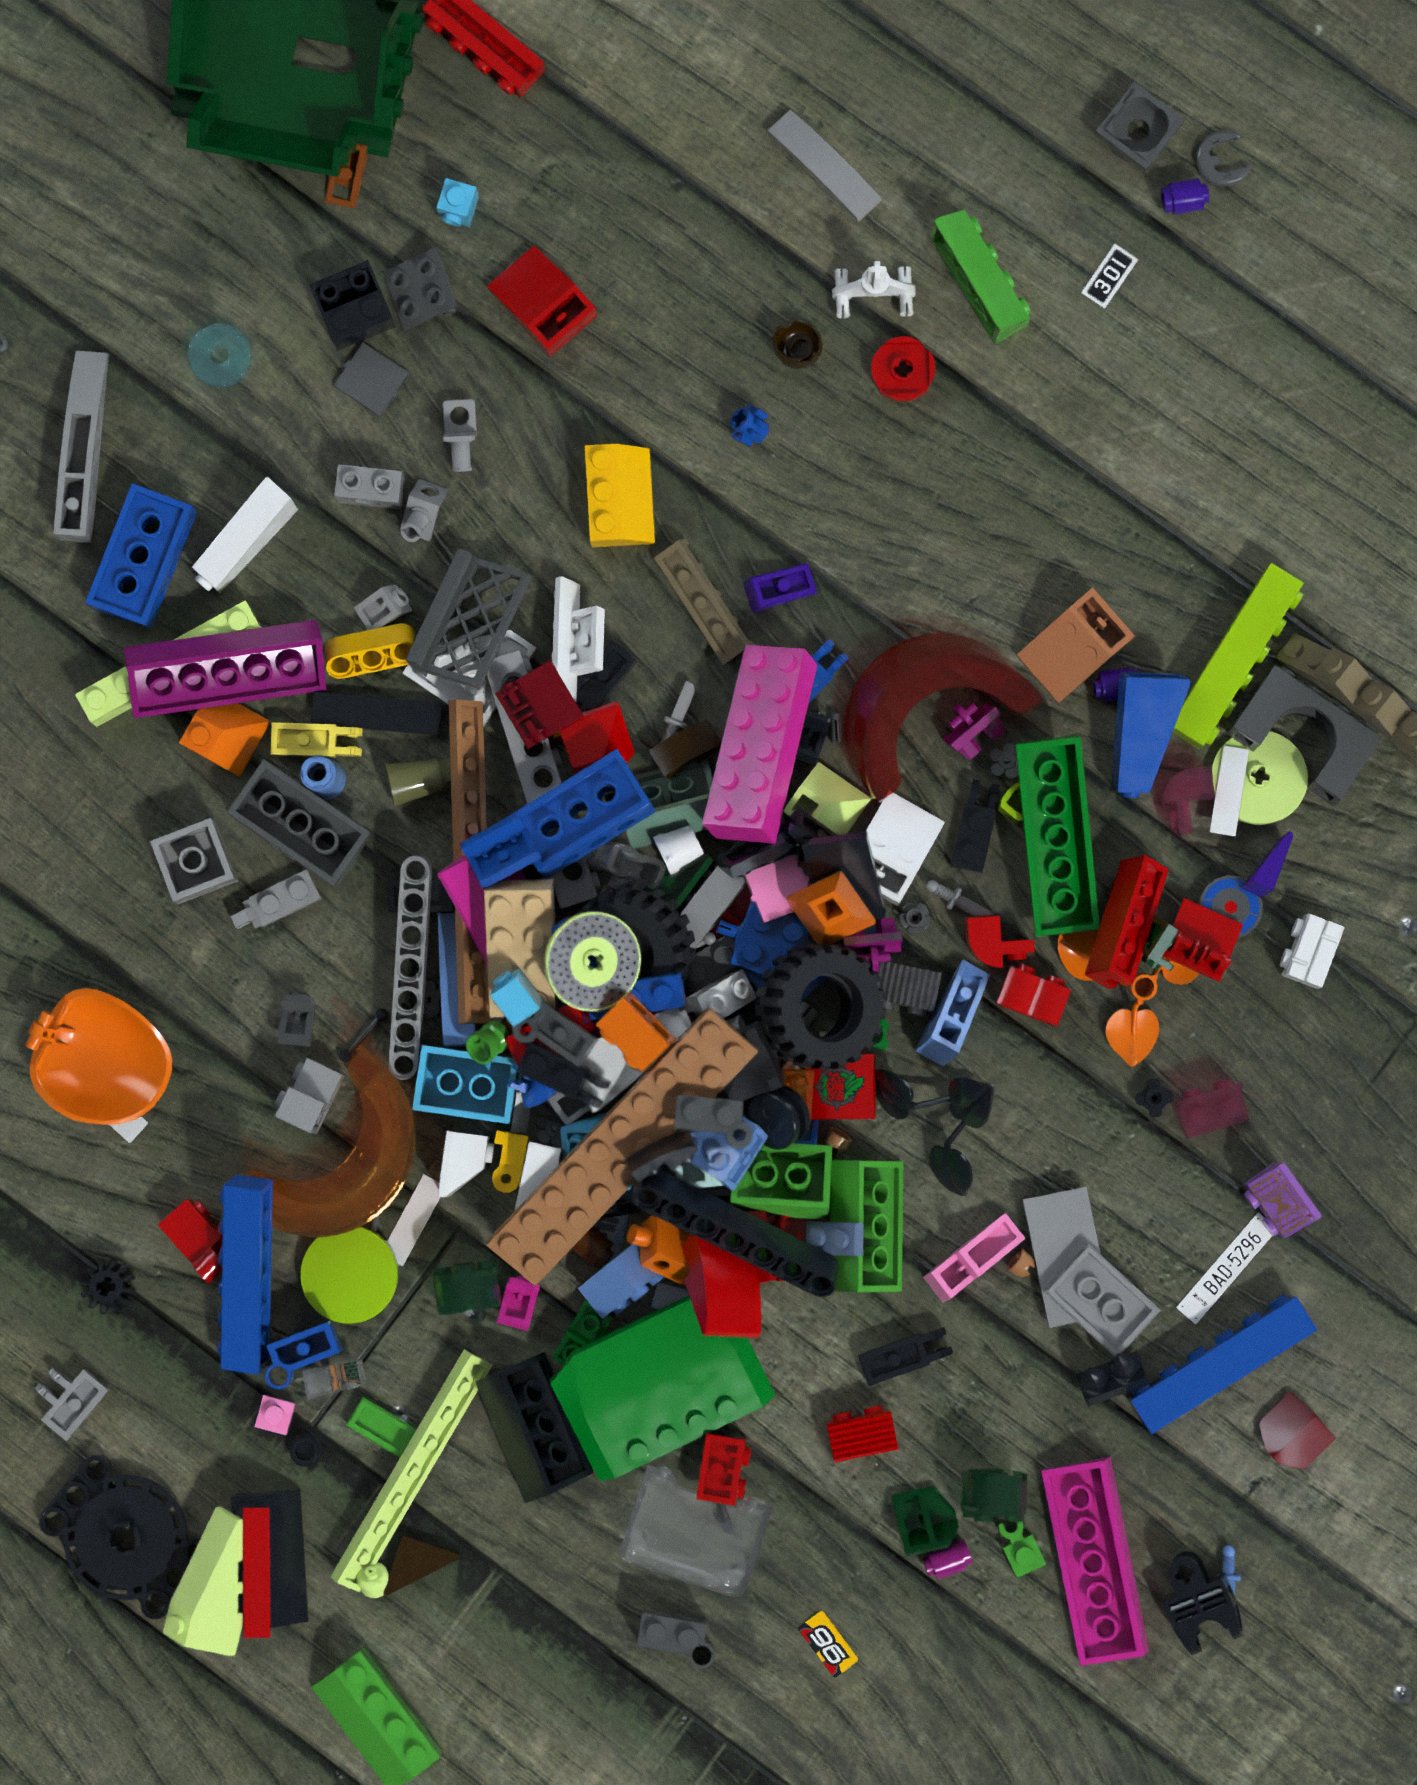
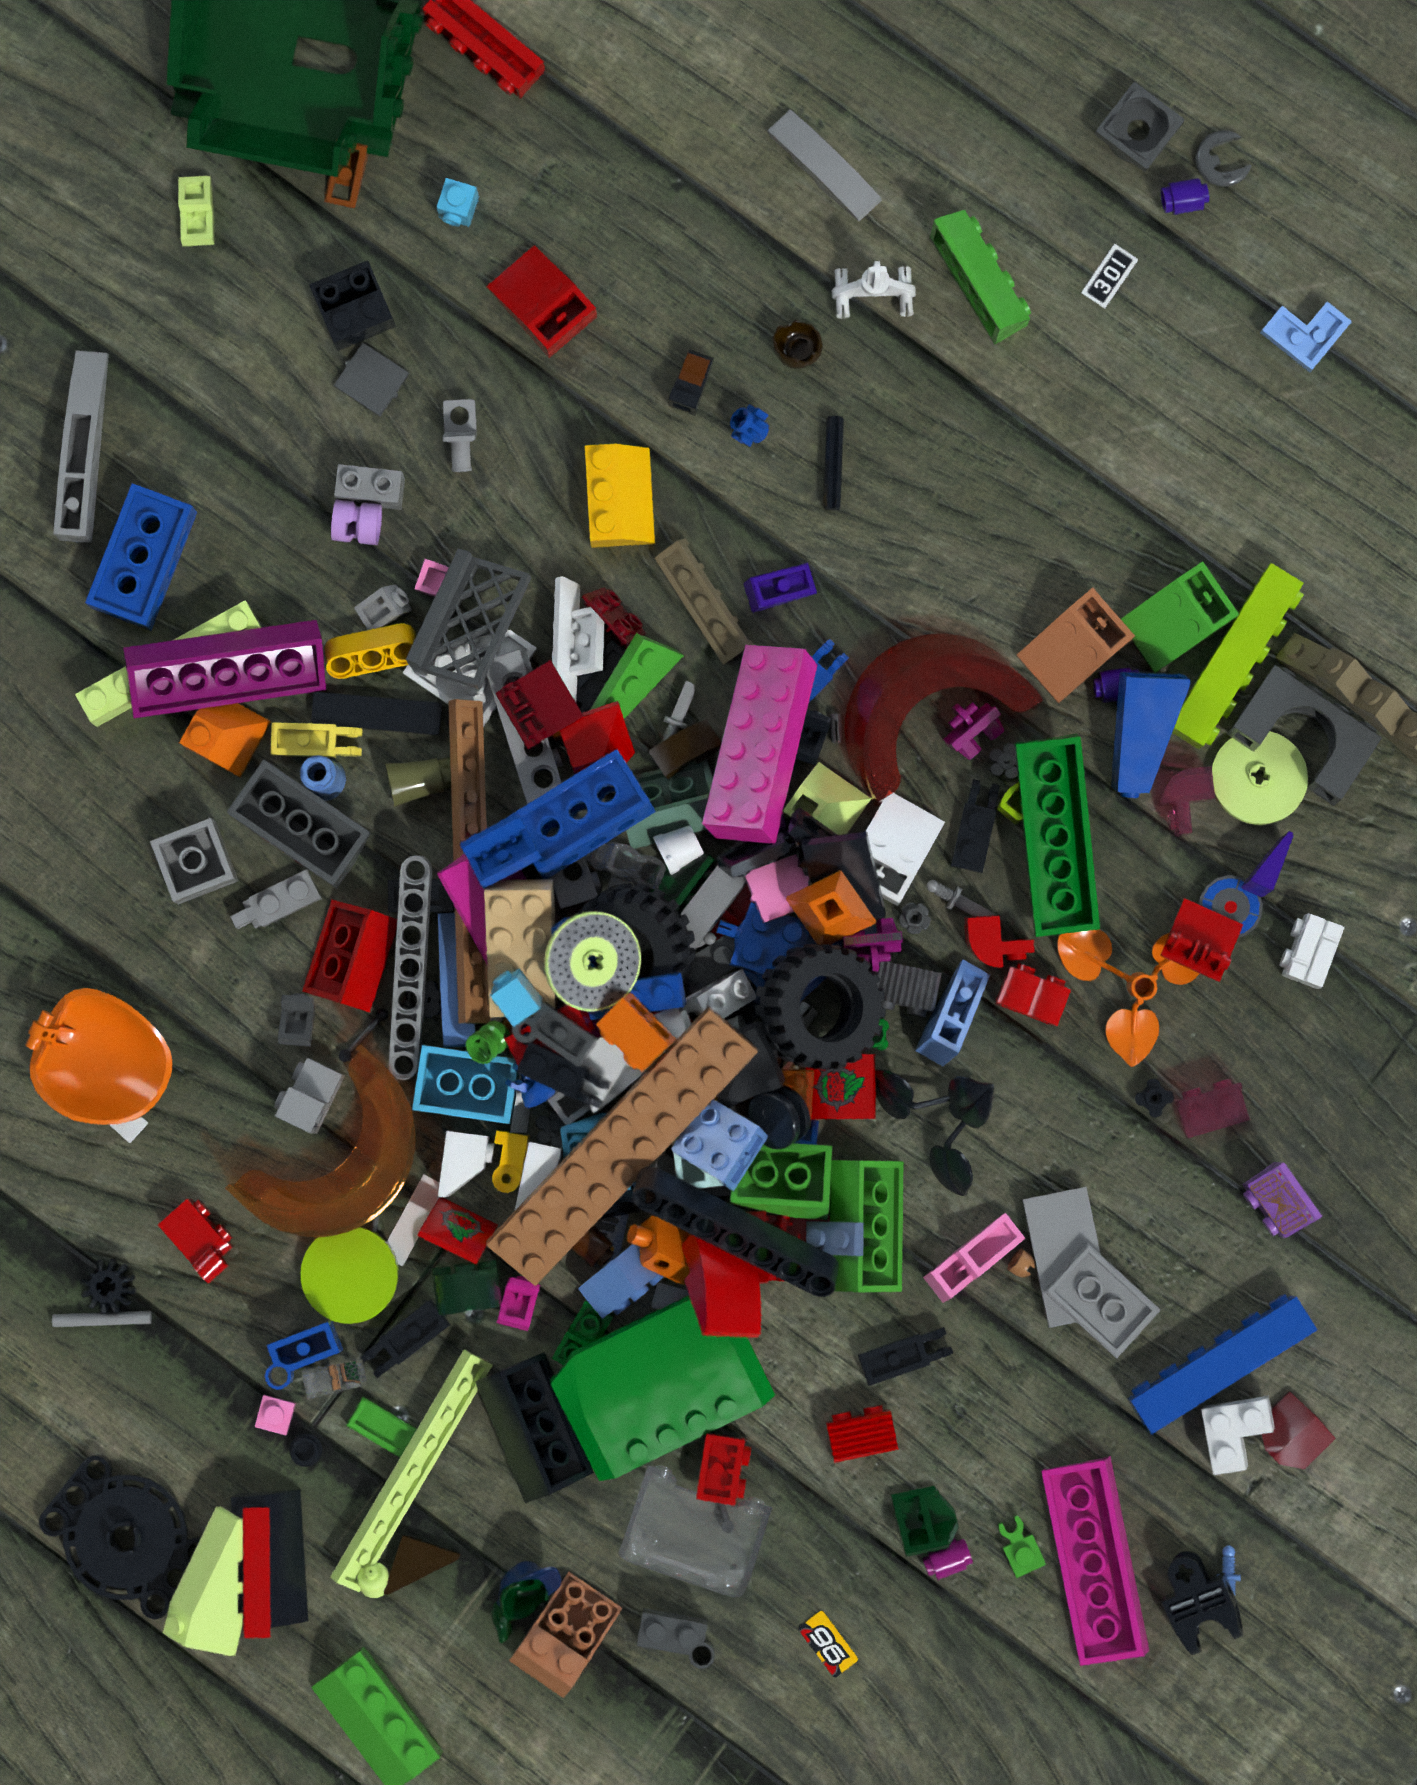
light grey hinge [35,1367,110,1441] -> none
clear light blue tile [187,323,252,388] -> none
white slope [192,477,298,593] -> none
blue brick [217,1174,273,1375] -> none
dark grey hinge [384,247,457,331] -> none
light grey bracket [400,479,448,542] -> none
black slope [625,1132,699,1183] -> none
dark grey hinge [673,1095,753,1149] -> none
medium nougat hinge [823,1127,852,1155] -> none
red plate [871,336,935,402] -> none
clear green brick [961,1469,1027,1522] -> none
black tile [1076,1351,1149,1407] -> none
red brick [1084,855,1169,989] -> none
dark green bracket [1141,914,1178,971] -> none
white sticker [1176,1212,1272,1324] -> none
white sticker [1210,746,1249,836] -> none
none -> light grey bar [52,1311,152,1327]
none -> yellowish green slope [178,176,214,246]
none -> red slope [302,900,397,1012]
none -> lavender wheel [331,499,382,545]
none -> black hinge [360,1299,451,1378]
none -> bright pink plate [414,559,449,597]
none -> red slope [417,1197,498,1264]
none -> dark green hair [491,1561,562,1643]
none -> nougat slope [509,1571,623,1698]
none -> dark red hinge [582,587,647,649]
none -> bright green wing [590,633,684,719]
none -> leg [668,349,714,416]
none -> black axle [823,416,844,511]
none -> bright green slope [1121,561,1239,673]
none -> white brick [1202,1396,1275,1475]
none -> light blue plate [1260,302,1352,372]

